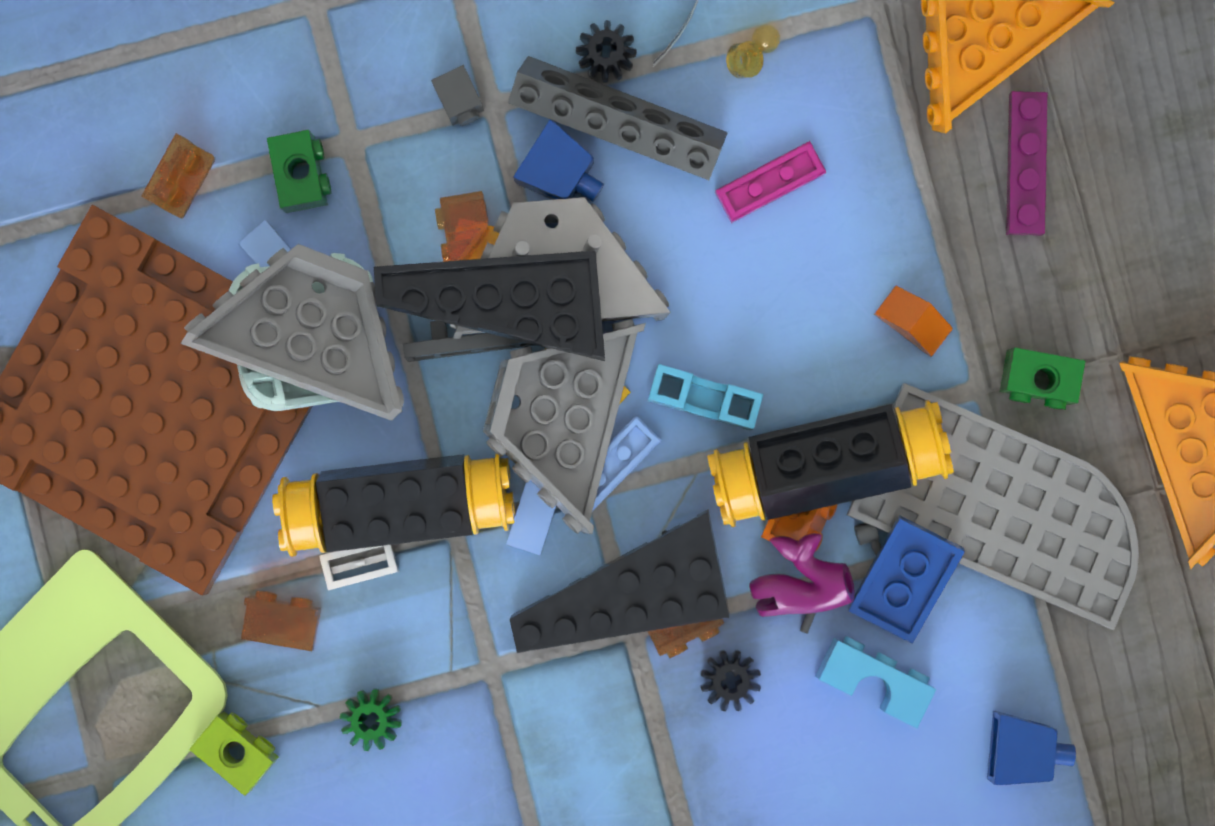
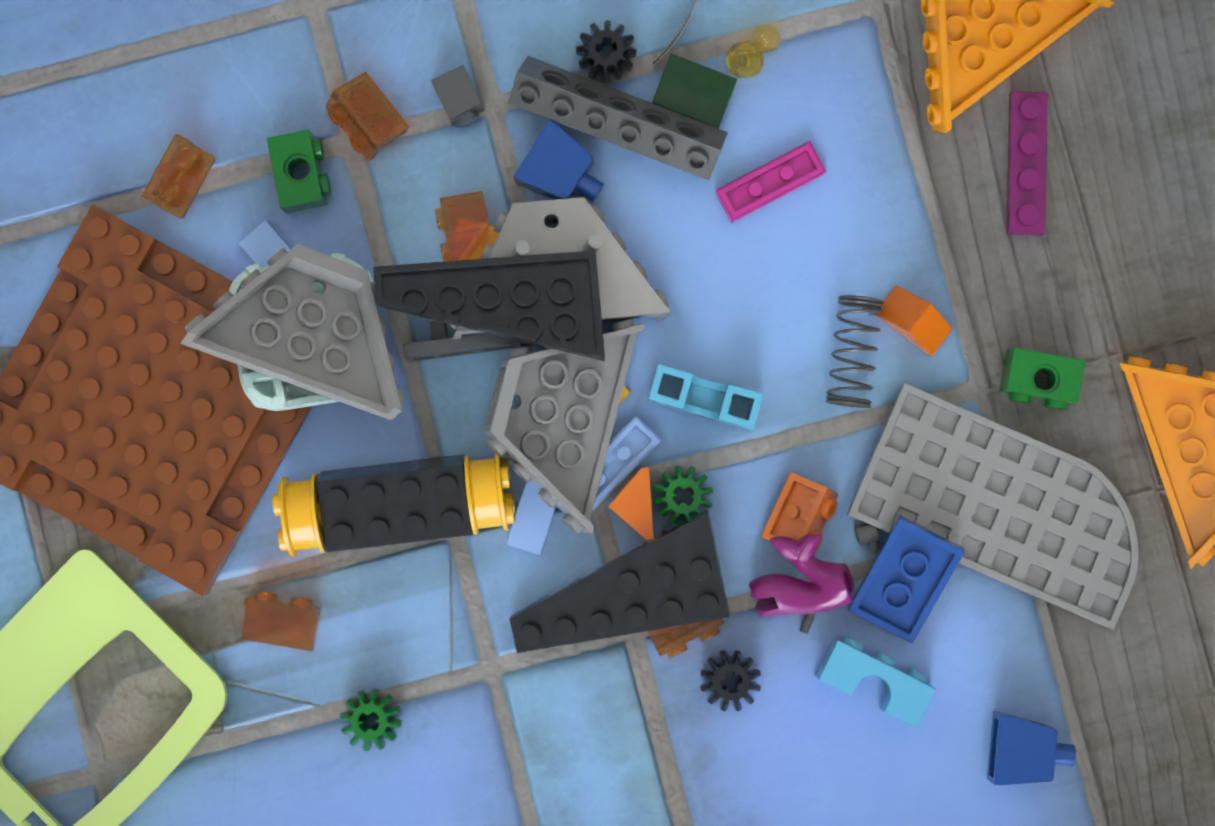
lime brick [189,711,279,796] -> none
white tile [319,545,399,590] -> none
black brick [707,400,954,528] -> none
none -> clear orange bracket [326,71,410,161]
none -> orange slope [608,467,654,540]
none -> dark green slope [652,53,737,129]
none -> green gear [653,465,713,525]
none -> dark grey piece [825,295,884,408]

